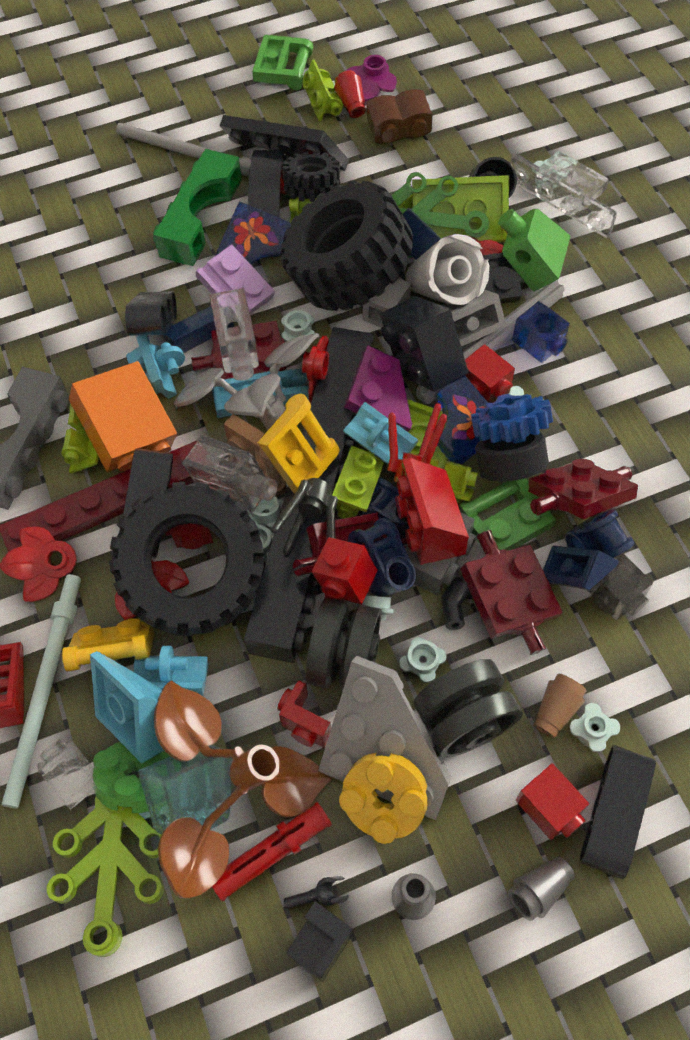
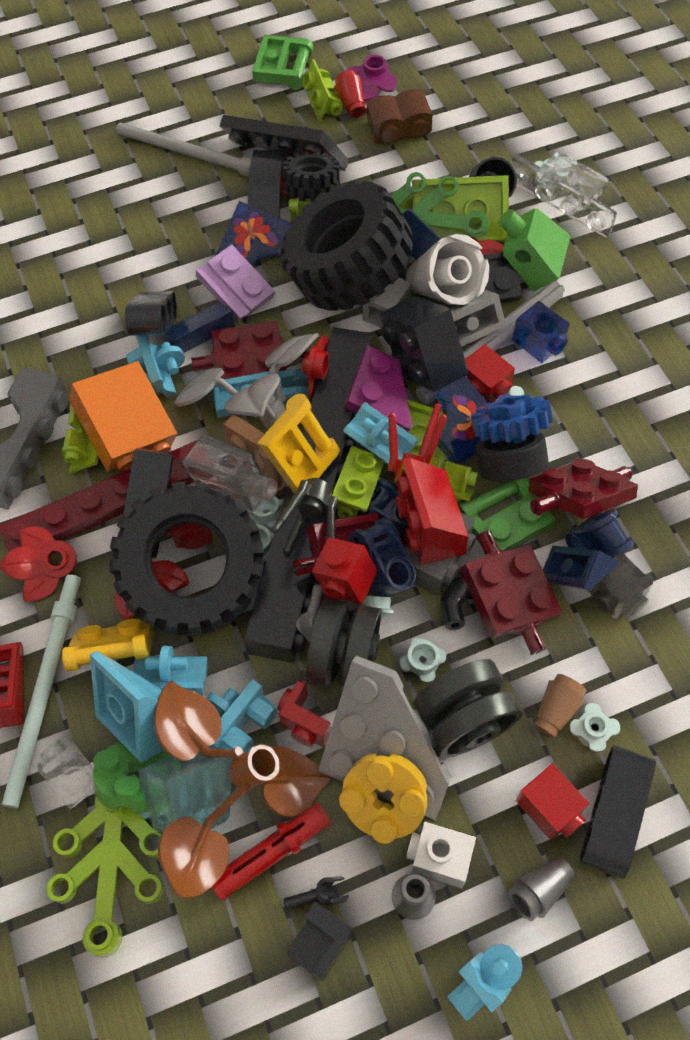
green arch [153,149,242,266] -> none
clear torso [209,288,259,381] -> none
light aqua plate [281,310,315,342] -> none
none -> medium azure hips [206,679,278,752]
none -> light grey hand [296,585,322,641]
none -> white brick [406,822,476,889]
none -> medium azure hips [447,944,523,1021]

